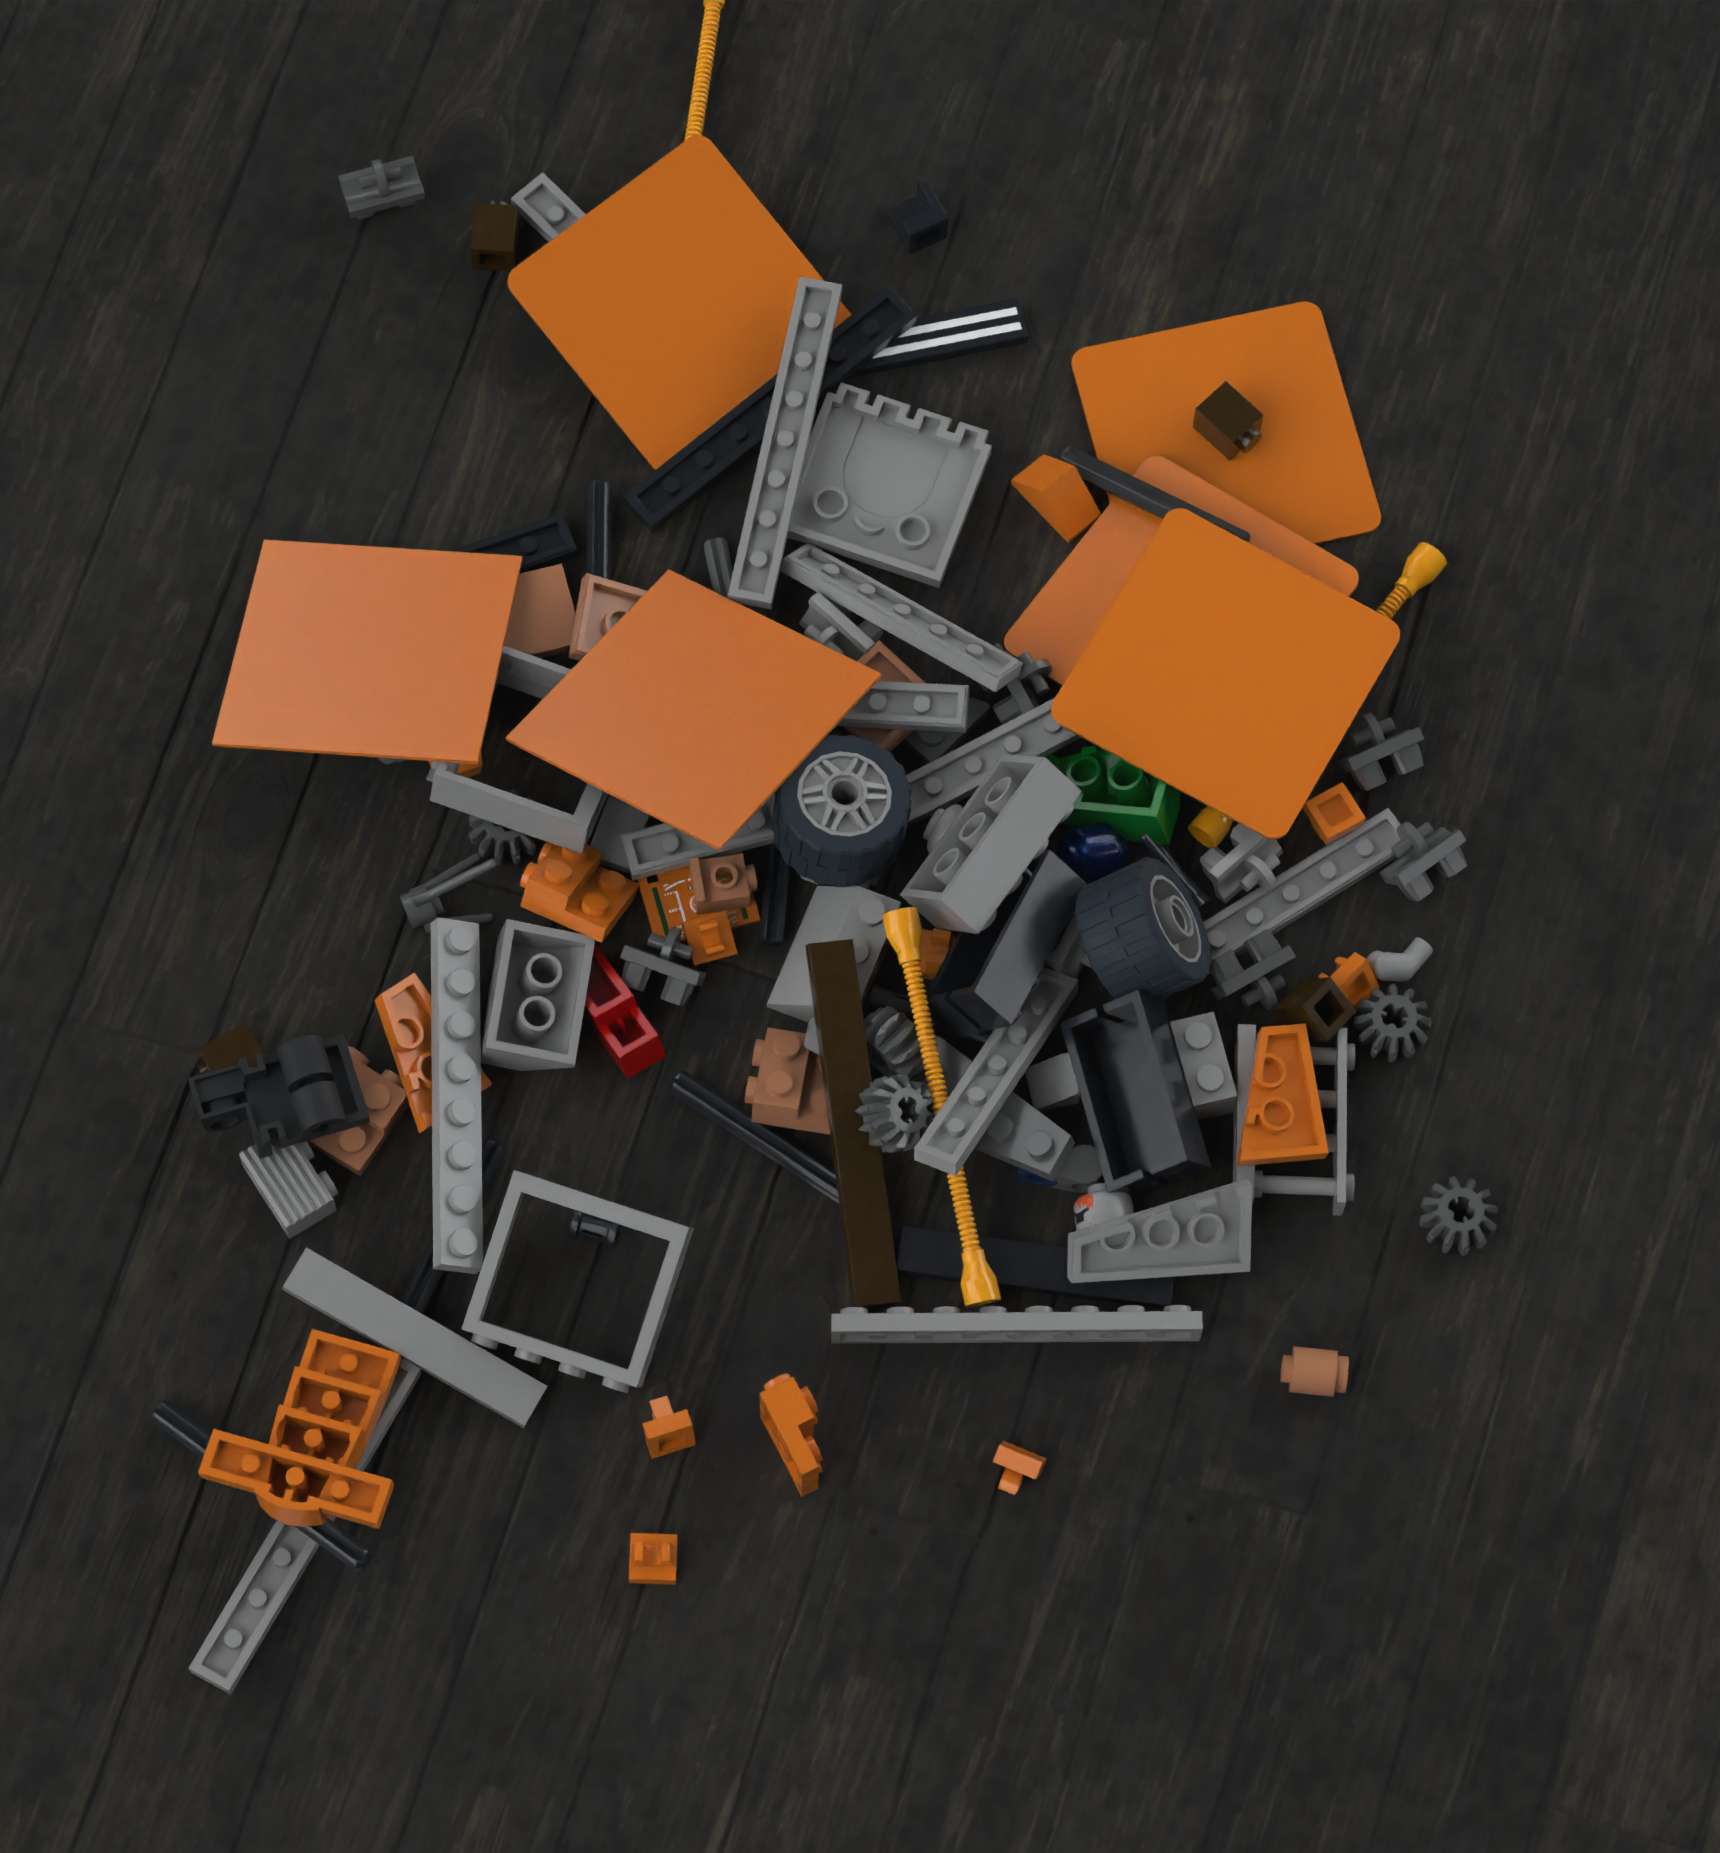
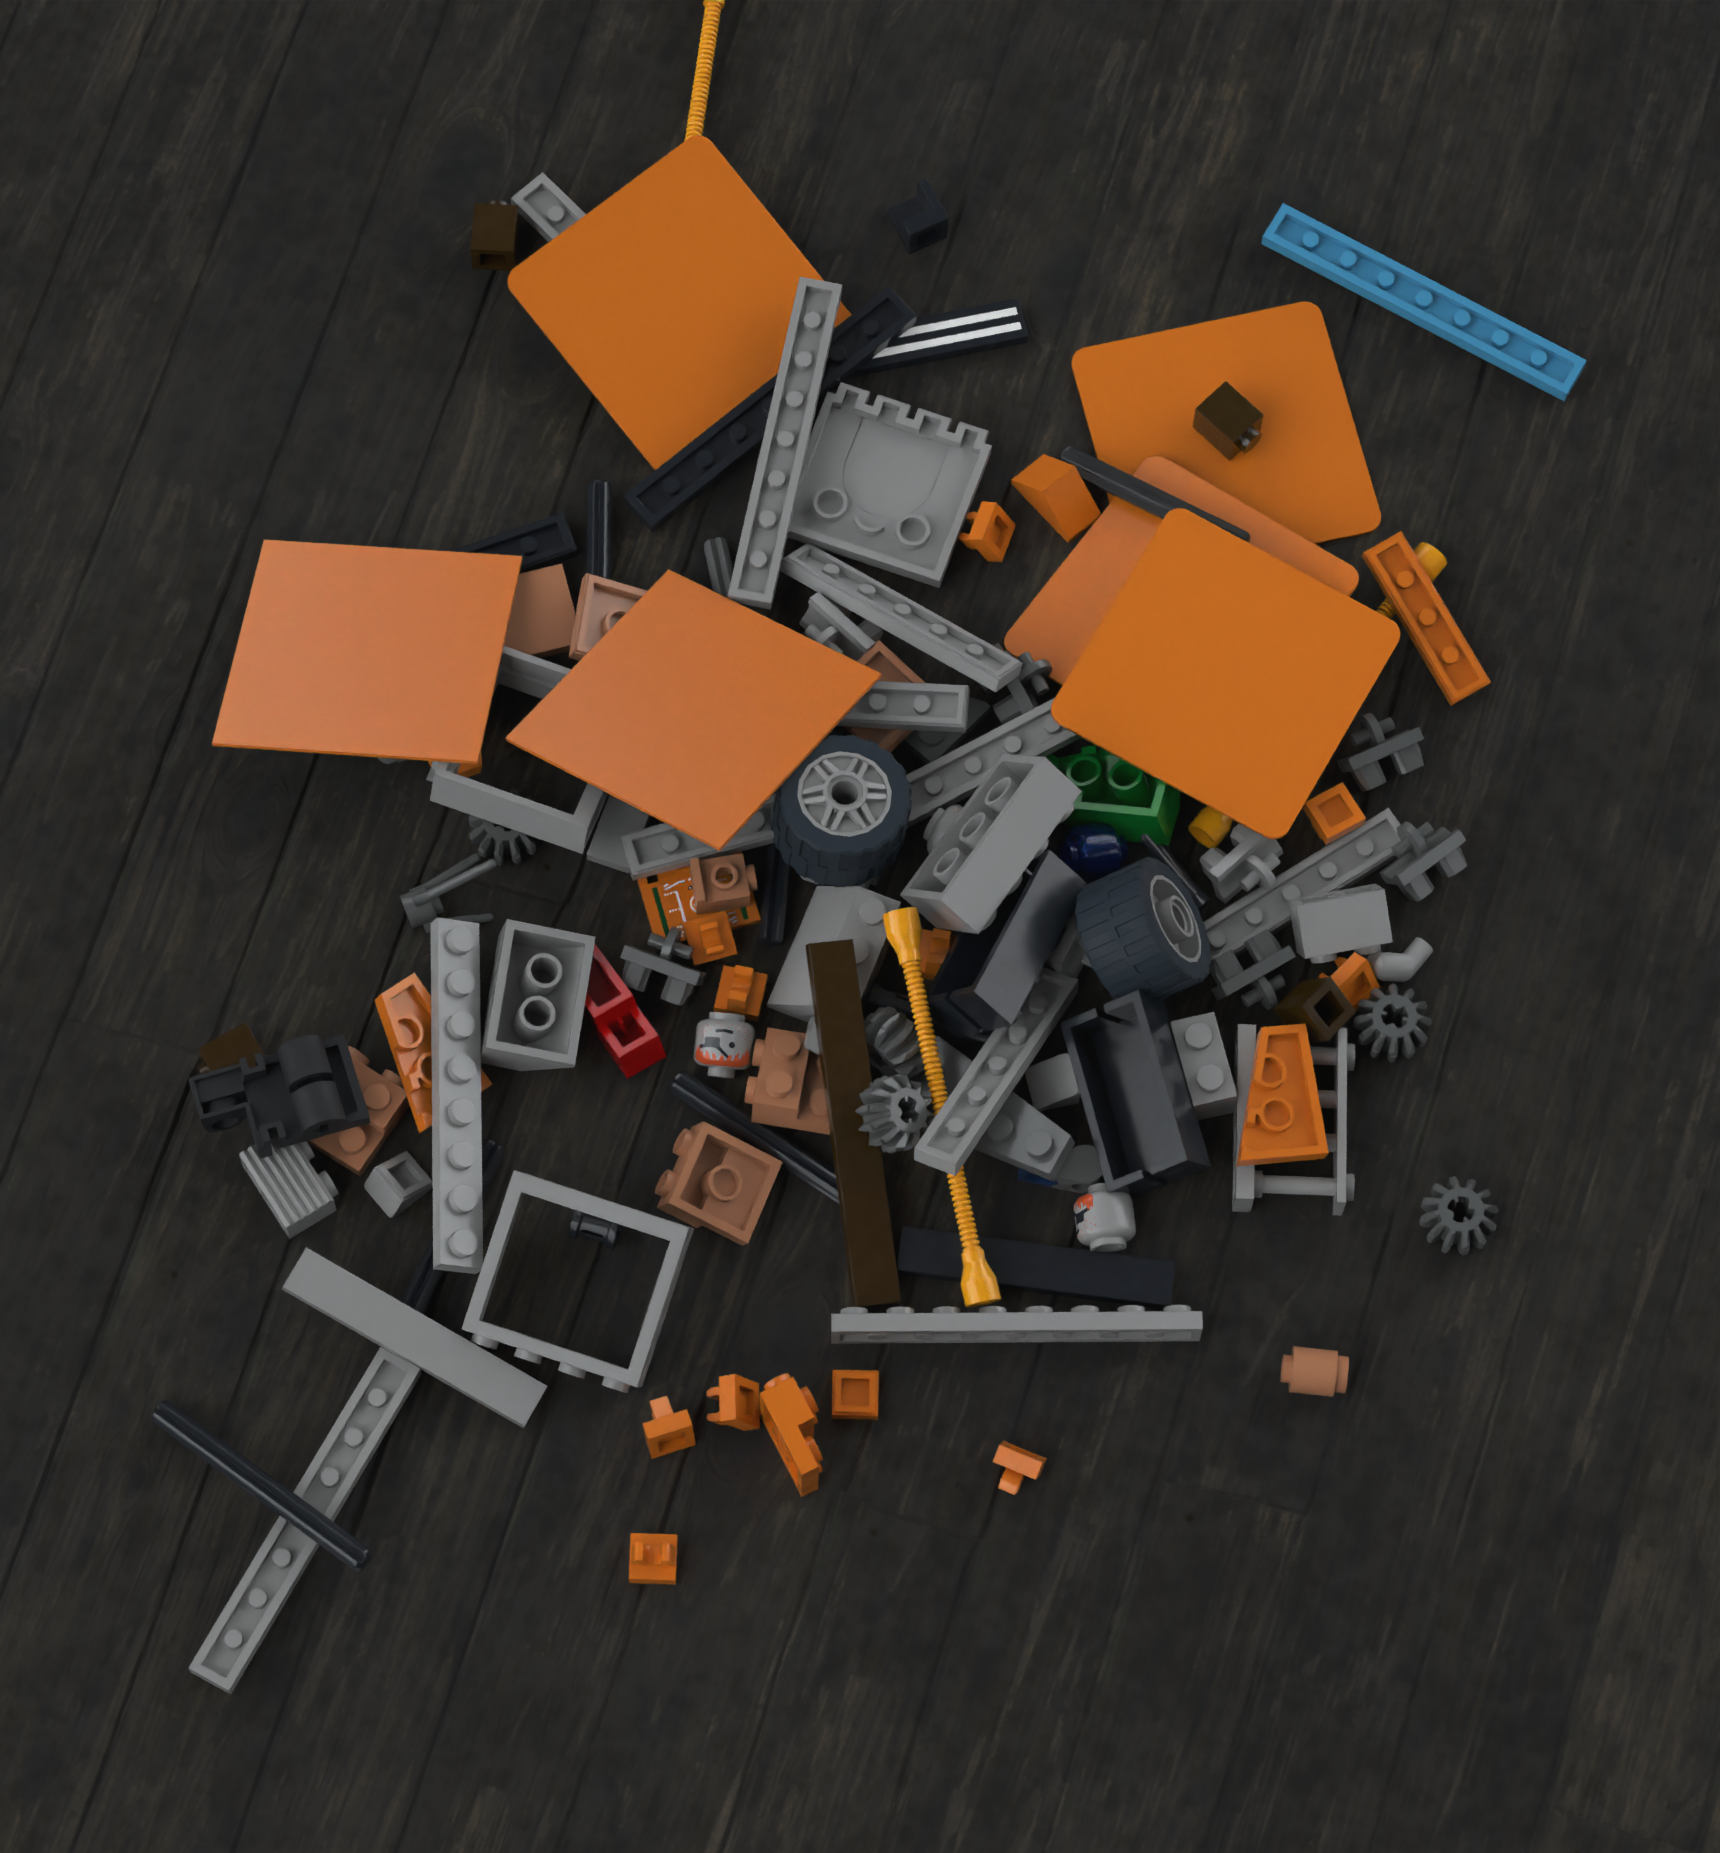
orange slope [198,1329,402,1529] -> none
dark grey hips [338,156,425,219] -> none
orange plate [520,842,639,943] -> none
light grey wing [1067,1178,1252,1283] -> none
none -> light grey slope [364,1151,433,1218]
none -> nougat plate [655,1121,783,1246]
none -> light grey head [694,1012,755,1079]
none -> orange tile [707,1374,760,1431]
none -> orange tile [714,965,768,1022]
none -> orange tile [832,1370,879,1420]
none -> orange tile [958,501,1016,562]
none -> dark azure plate [1261,203,1587,402]
none -> light grey brick [1288,883,1393,963]
none -> orange tile [1361,531,1491,706]

